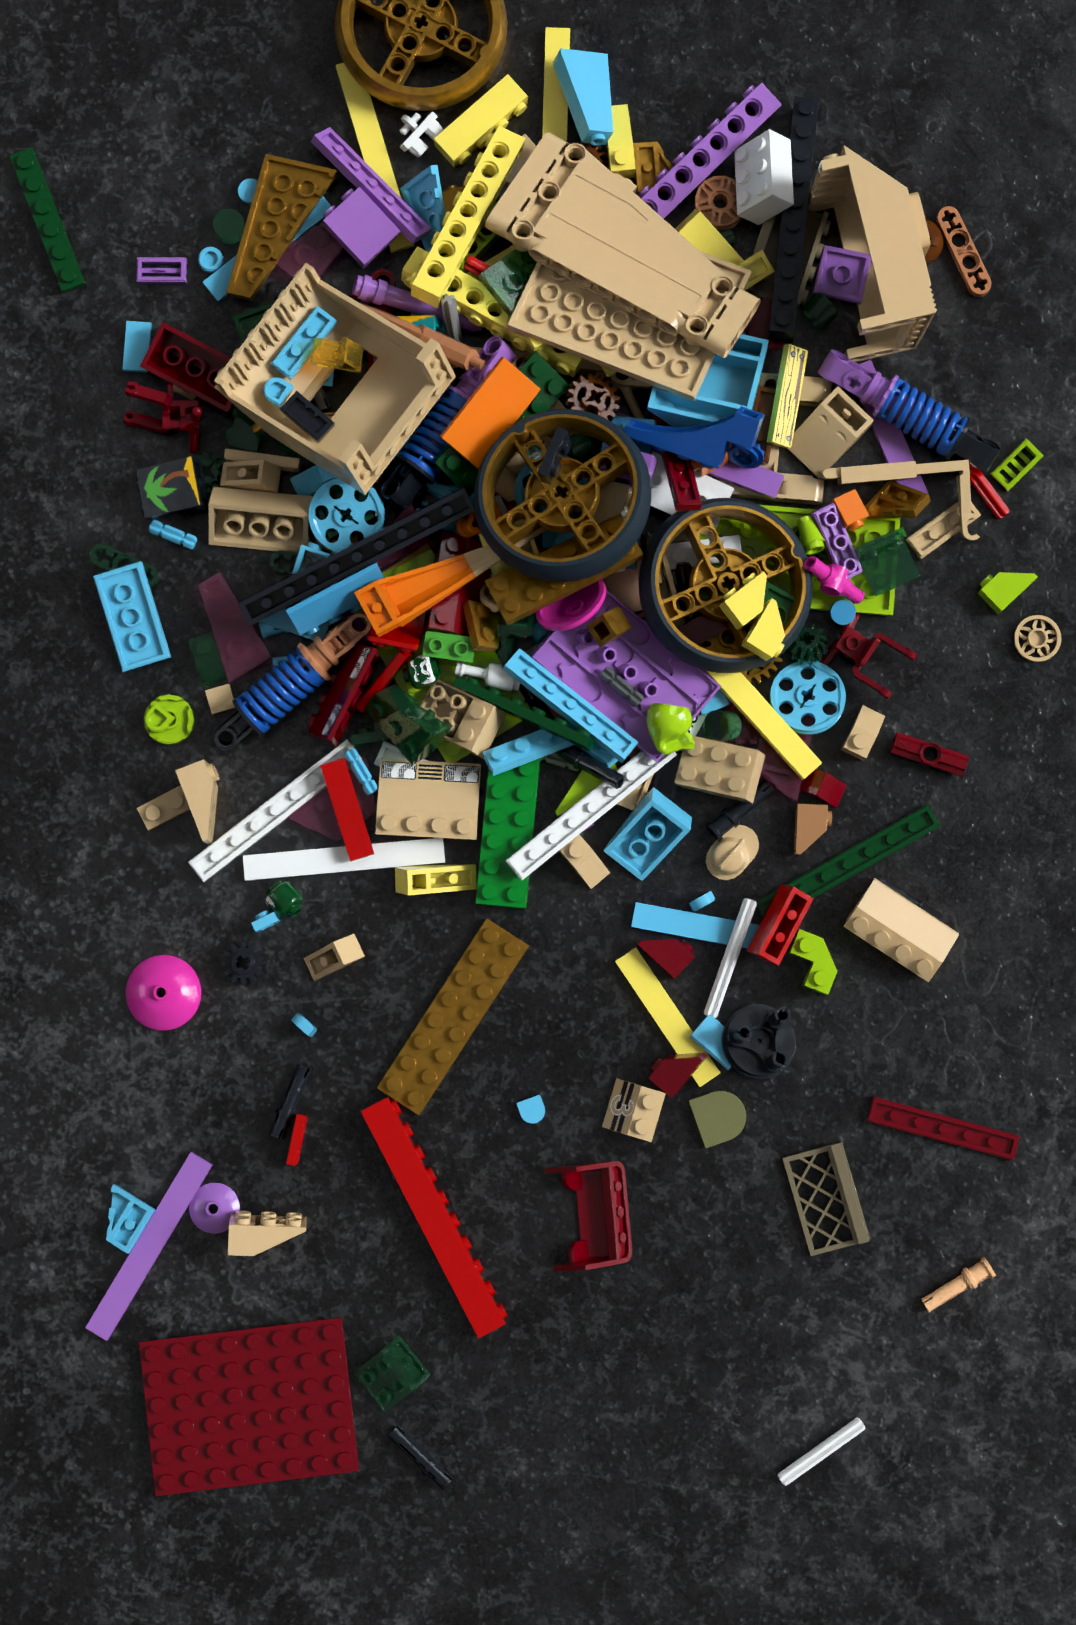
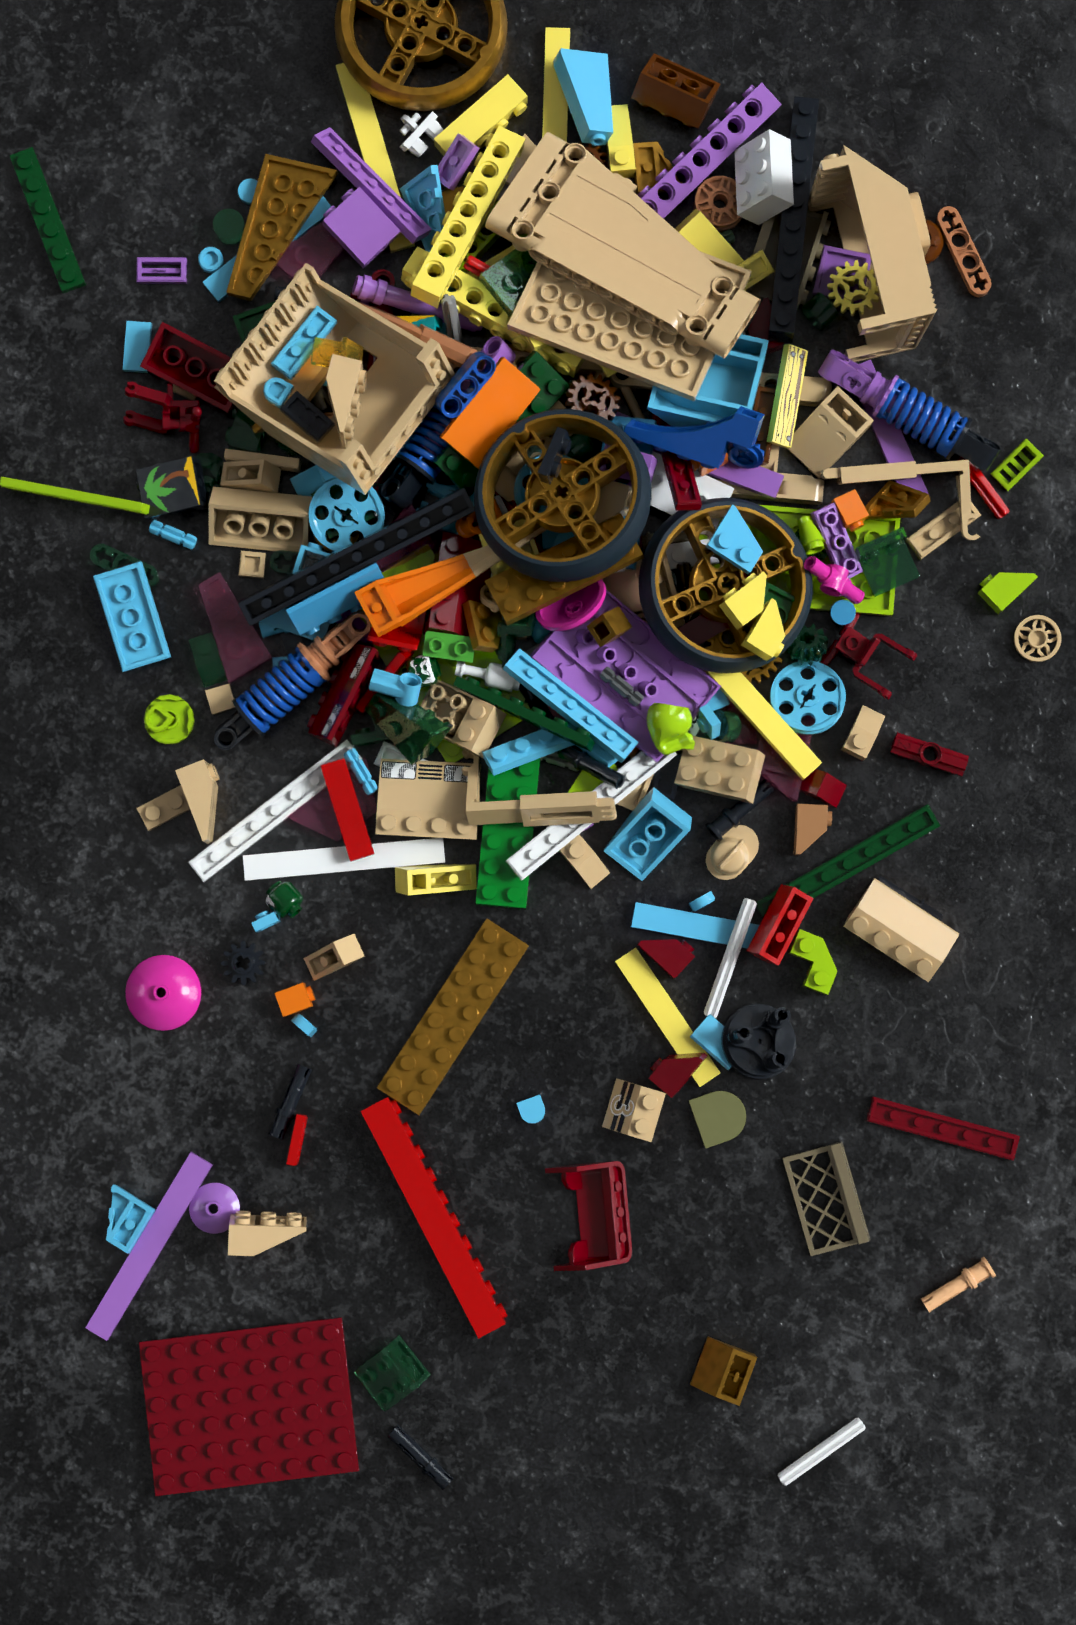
none -> lime tile [0,477,150,515]
none -> tan tile [238,551,266,579]
none -> orange brick [274,983,316,1017]
none -> tan slope [326,354,367,448]
none -> medium azure piece [369,668,422,707]
none -> blue beam [435,352,496,418]
none -> medium lavender plate [438,133,479,191]
none -> tan hinge [461,750,617,827]
none -> reddish brown slope [631,53,721,129]
none -> pearl gold slope [690,1336,757,1406]
none -> medium azure plate [697,704,721,740]
none -> medium azure wing [706,504,763,574]
none -> light yellow gear [827,260,879,316]

